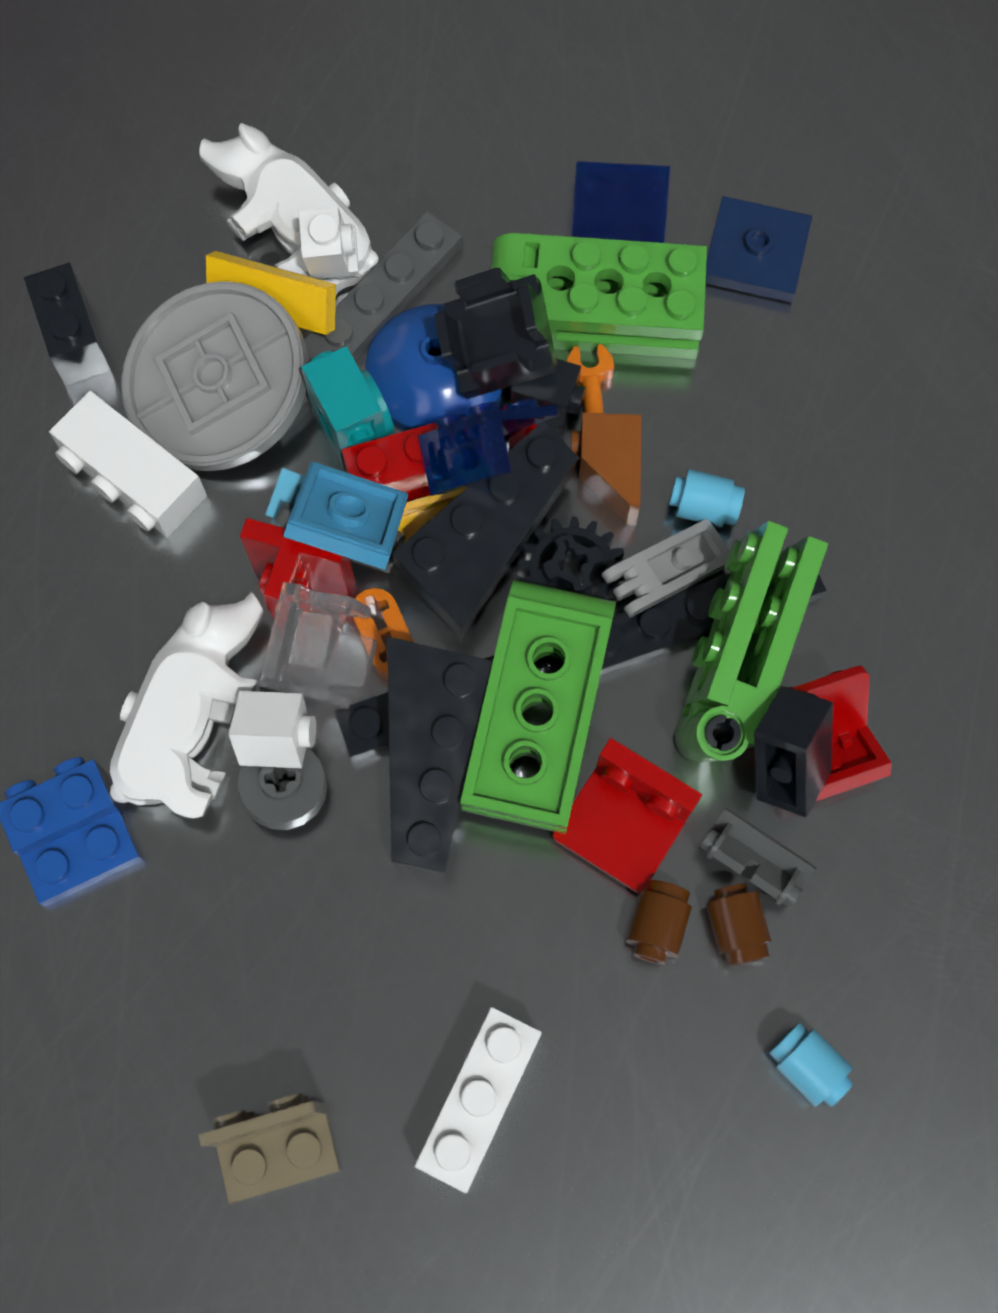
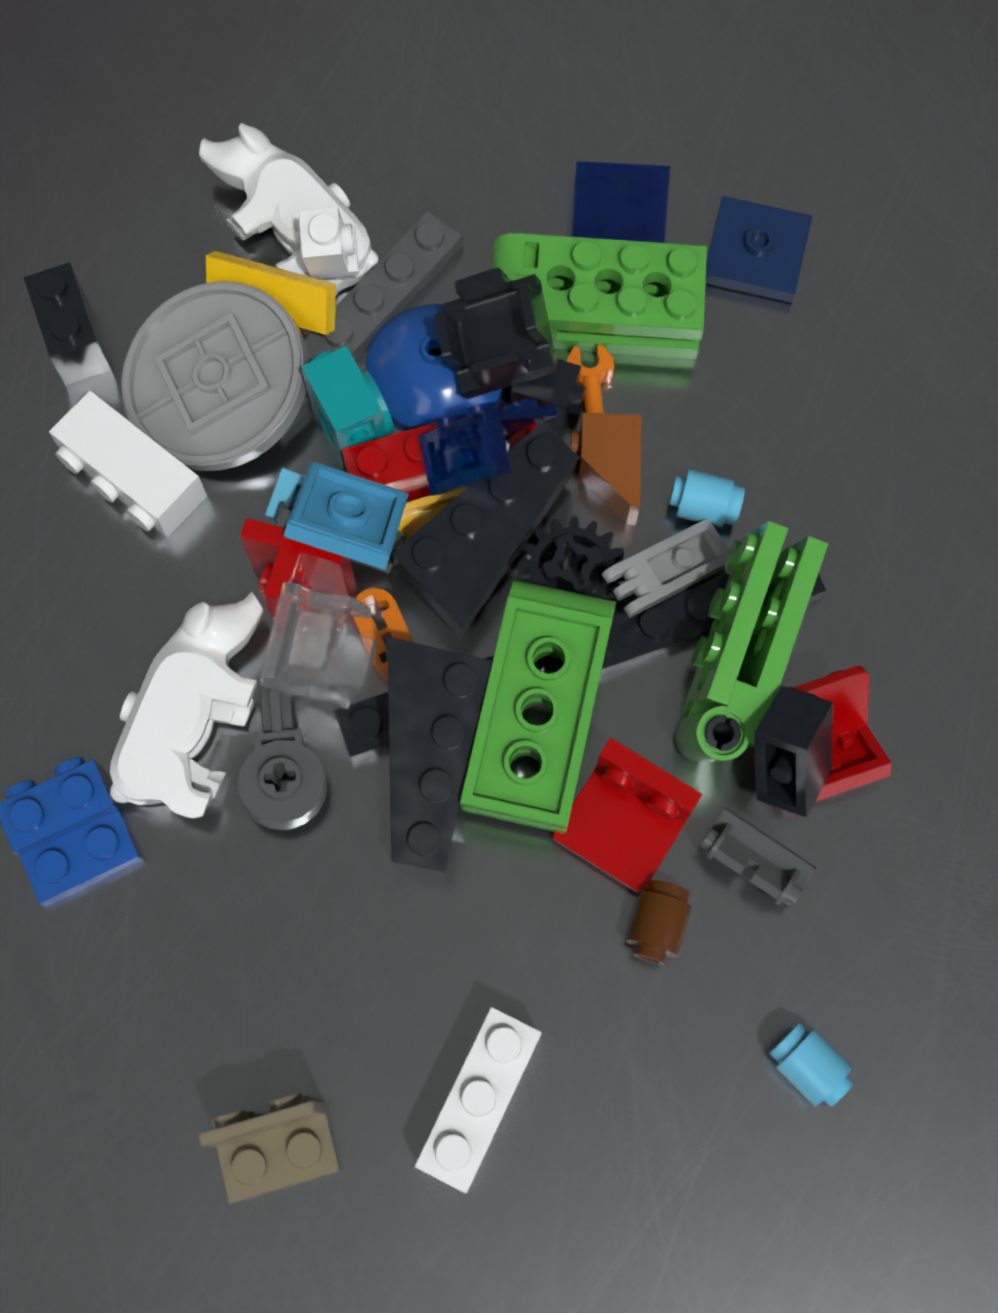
white brick [228,691,316,768] -> none
reddish brown brick [706,883,772,967] -> none

